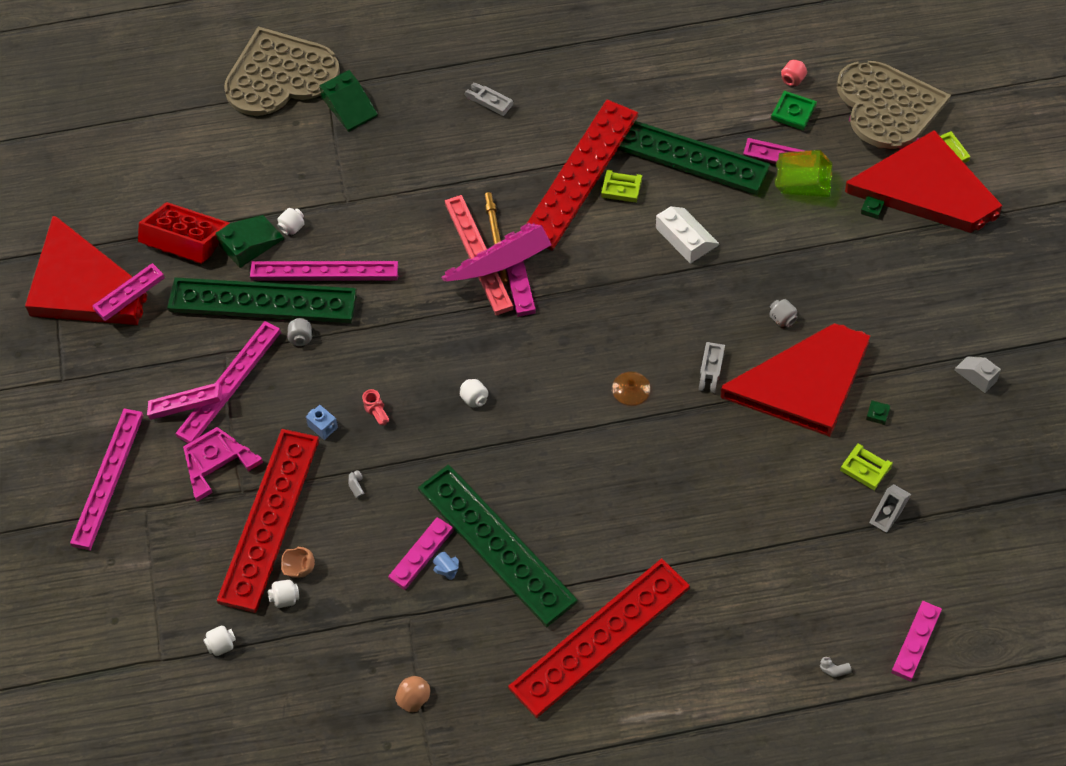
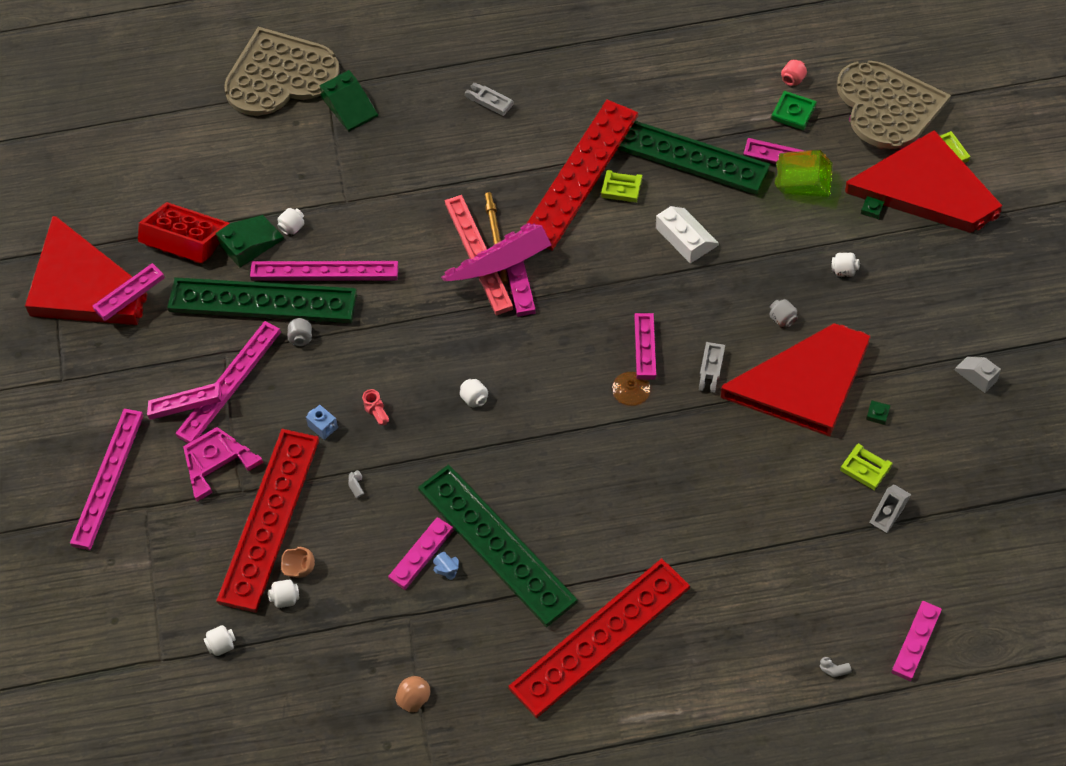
none -> dark pink plate [634,313,656,380]
none -> white head [832,253,860,277]

